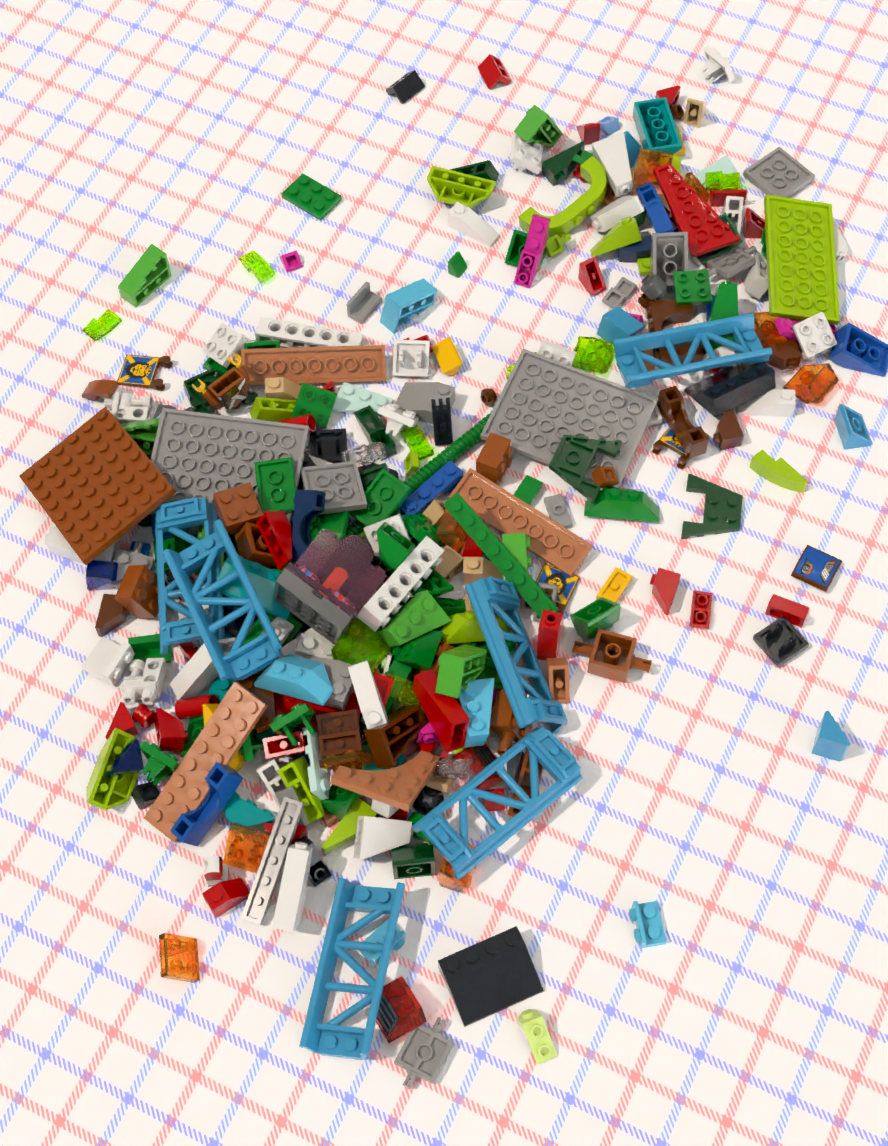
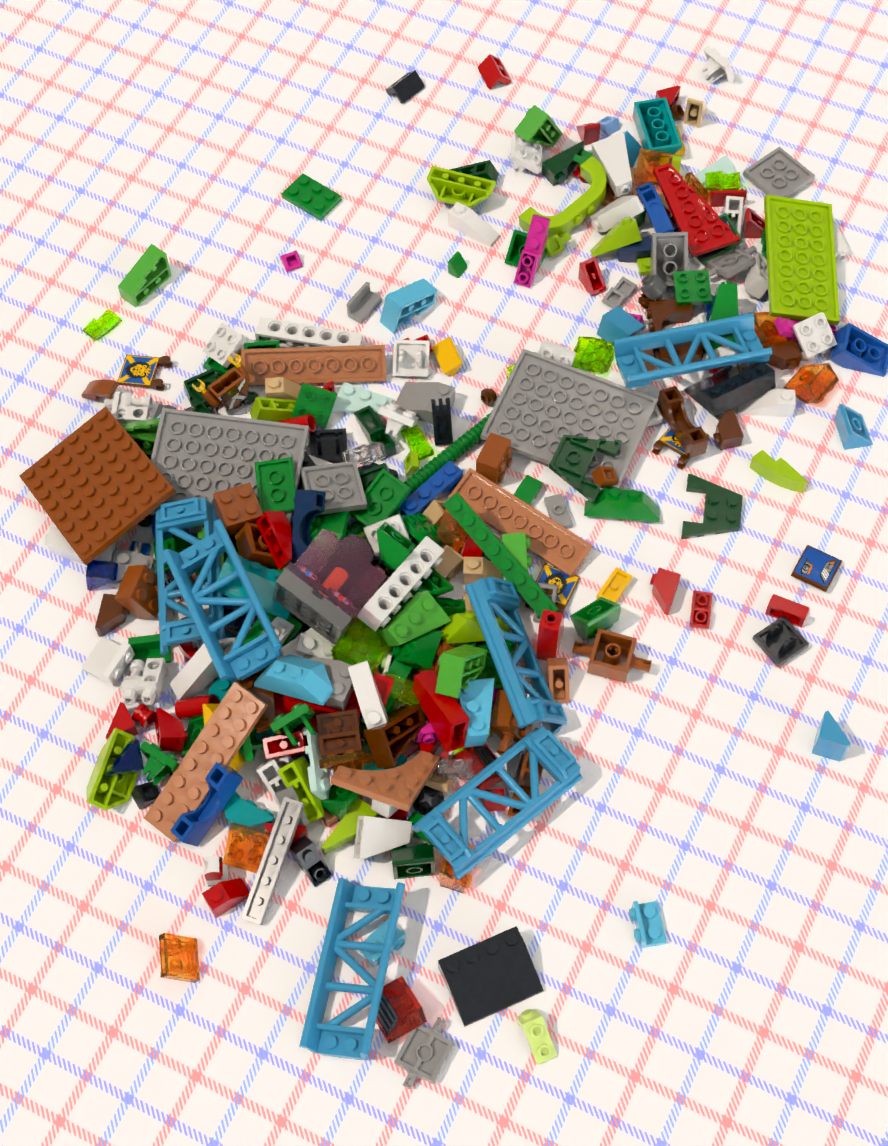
clear neon green slope [239,251,275,284] -> none
white slope [272,842,313,932] -> none

